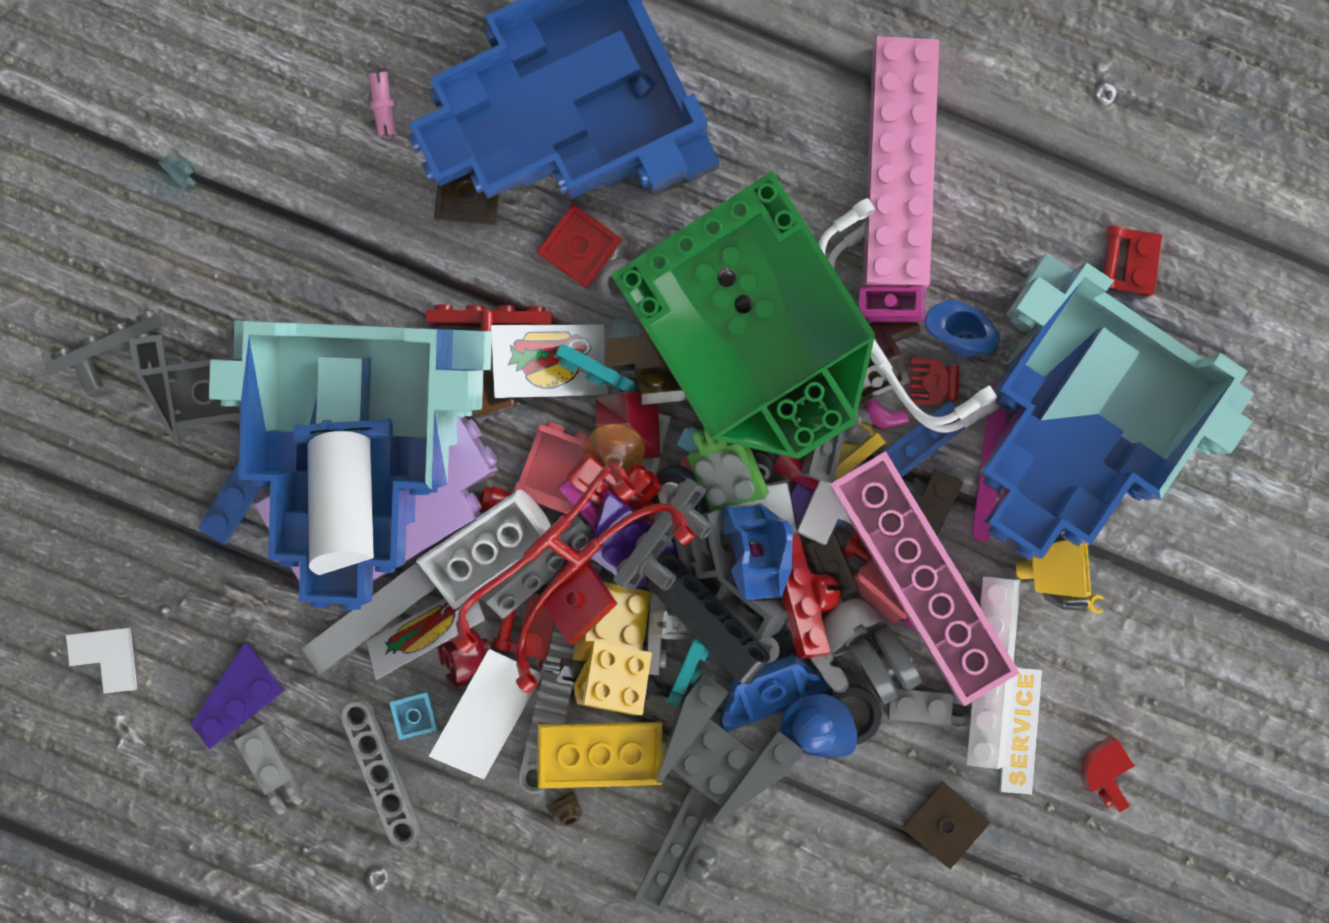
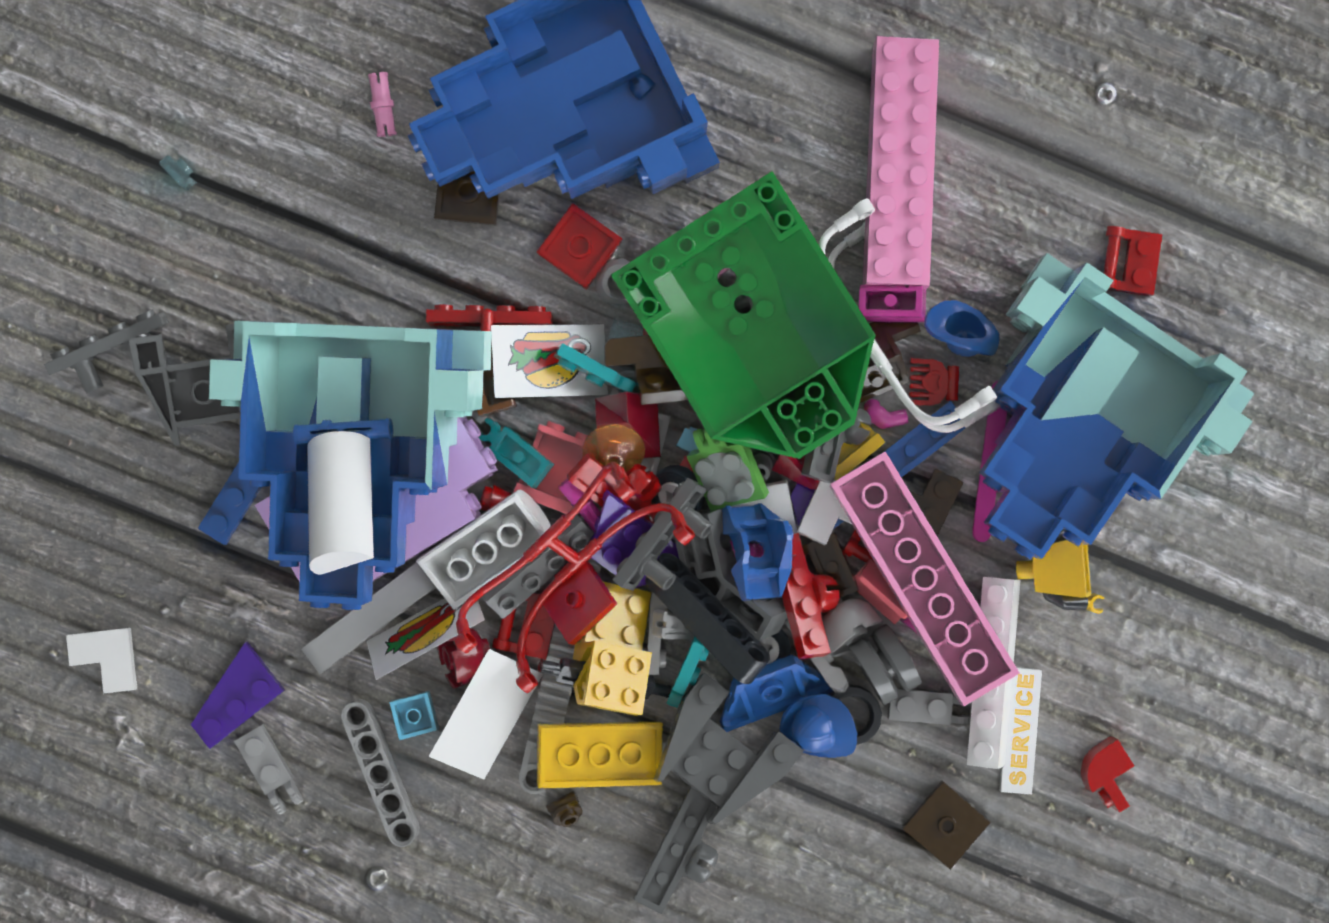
none -> teal plate [479,418,554,489]

